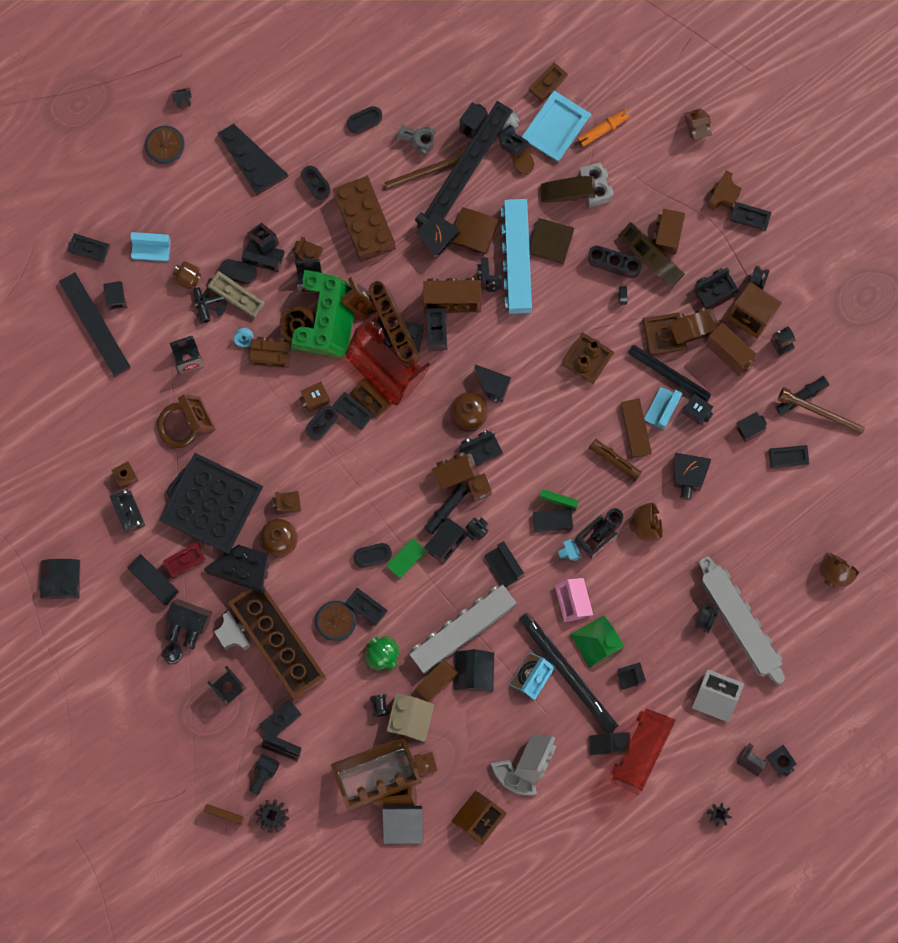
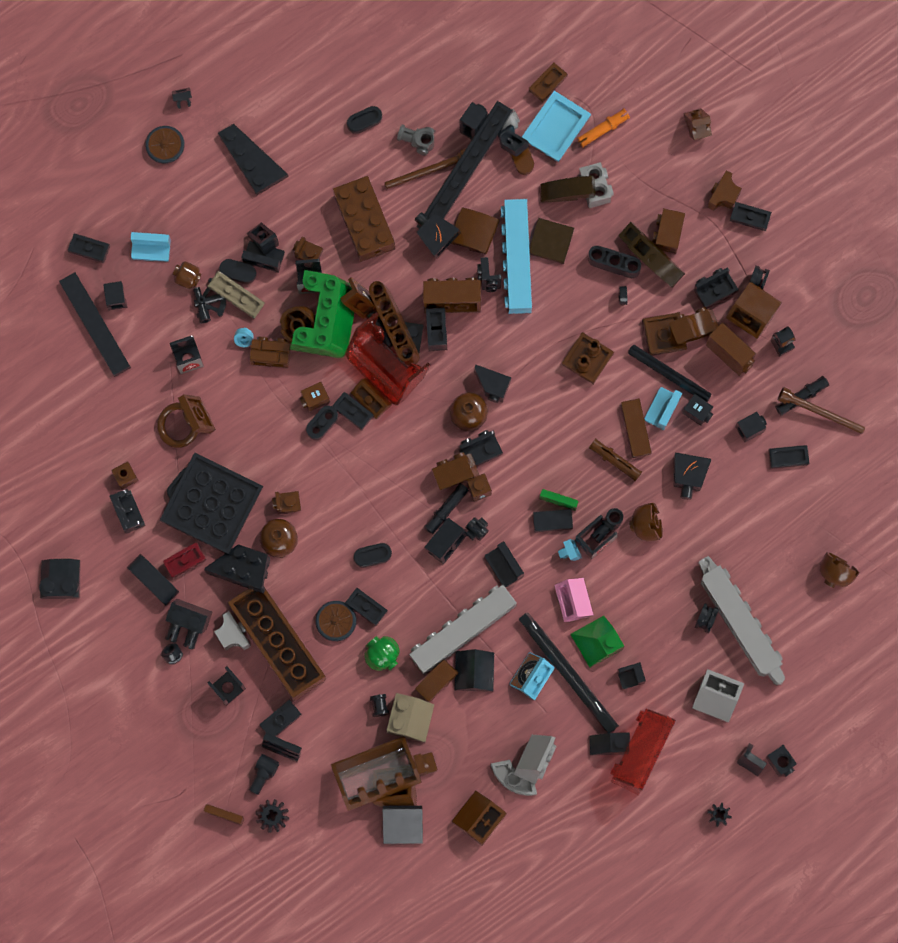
black plate [301,165,331,200] -> none
green tile [386,538,427,579] -> none

